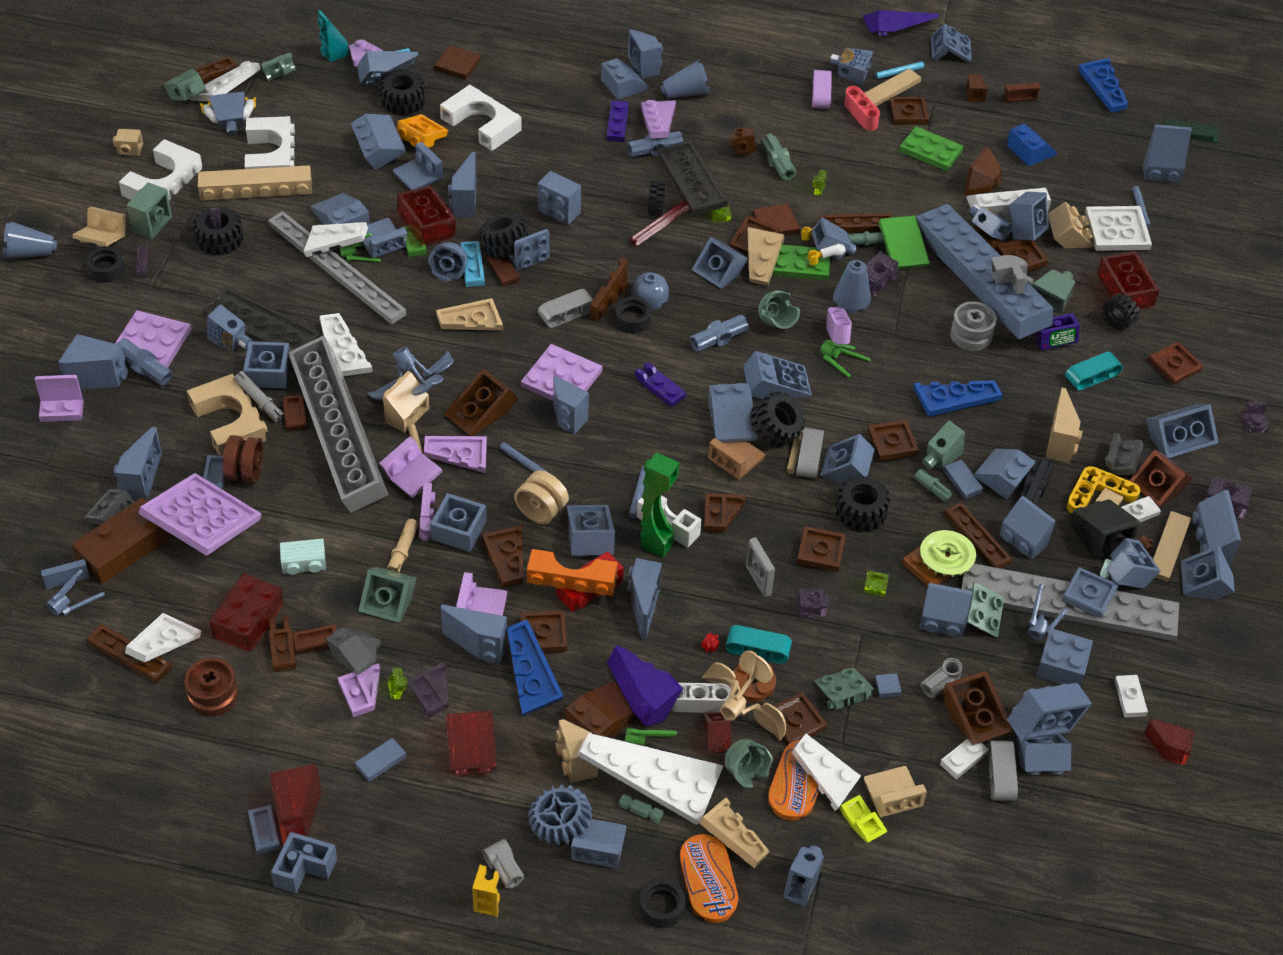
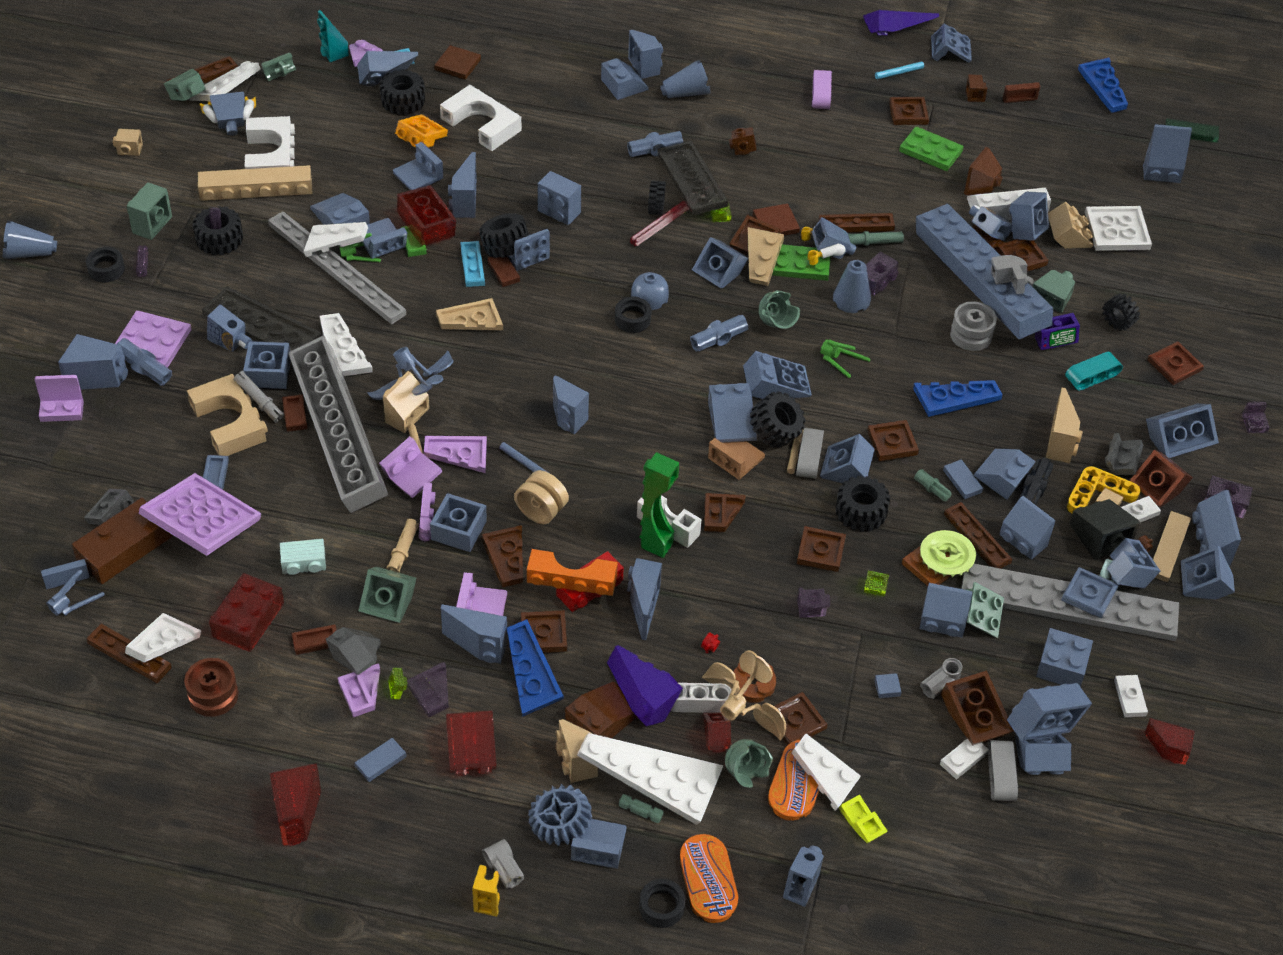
tan bracket [73,207,126,247] -> none
sand blue slope [114,427,162,501] -> none
white arch [119,139,202,200] -> none
copper wheel [223,435,263,483] -> none
sand blue tile [248,805,281,855] -> none
reddish brown hinge [269,616,296,672] -> none
sand blue brick [271,832,337,893] -> none
sand blue slope [351,114,406,170] -> none
sand blue cylinder [428,242,468,281] -> none
reddish brown slope [444,368,519,436] -> none
lavender plate [521,344,602,401] -> none
light grey beam [538,289,593,328] -> none
sand blue slope [566,505,615,557] -> none
reddish brown wing [590,257,628,321] -> none
dark purple plate [607,101,629,142] -> none
bright green plant [625,728,677,746] -> none
sand blue bar [628,466,645,518] -> none
dark purple hinge [634,362,686,407] -> none
lavender wing [641,100,676,139] -> none
tan wing [700,798,770,868] -> none
teal beam [725,625,792,664] -> none
light grey tile [746,537,775,597] -> none
sand green piece [761,134,796,181] -> none
clear neon green plate [812,169,827,196] -> none
sand green hinge [814,668,874,710] -> none
lavender beam [826,307,852,344] -> none
sand blue torso [830,48,873,85] -> none
coral beam [844,86,880,131] -> none
tan bracket [864,766,927,817] -> none
tan tile [865,69,921,106] -> none
bright green tile [879,216,929,270] -> none
sand green torso [922,421,965,470] -> none
blue slope [1007,124,1057,166] -> none
sand blue plant [1028,583,1068,640] -> none
clear red brick [1097,251,1160,312] -> none
sand blue bar [1132,186,1151,229] -> none

